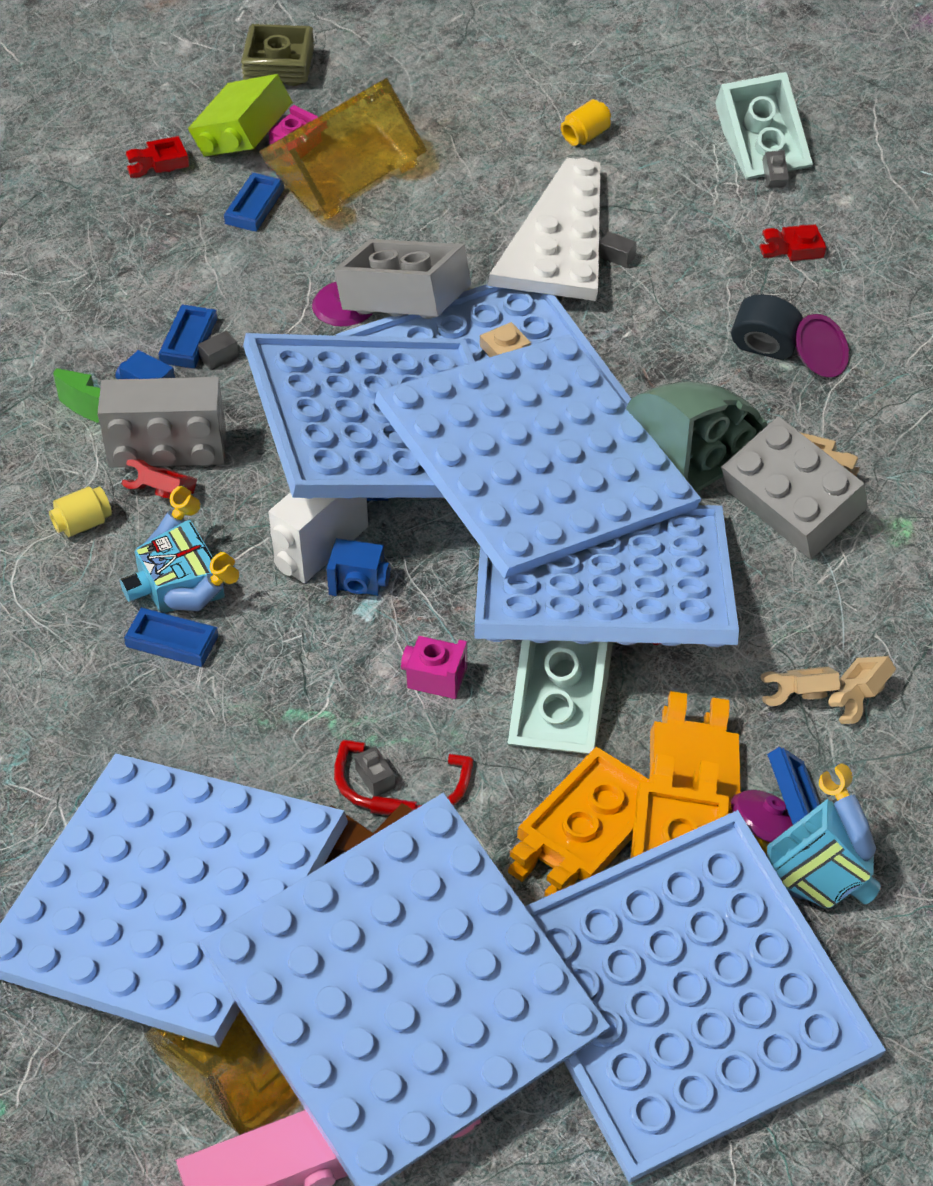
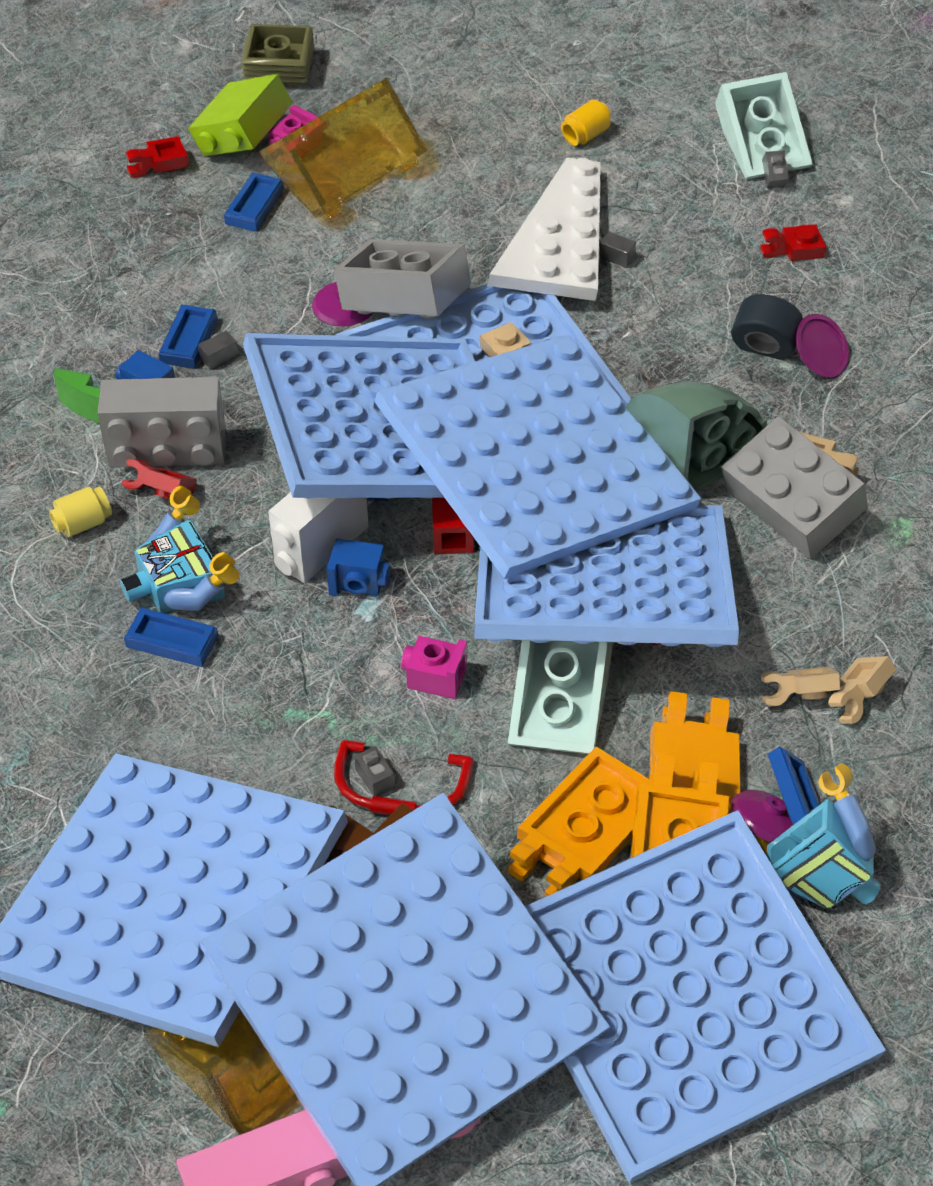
none -> red brick [432,498,474,555]

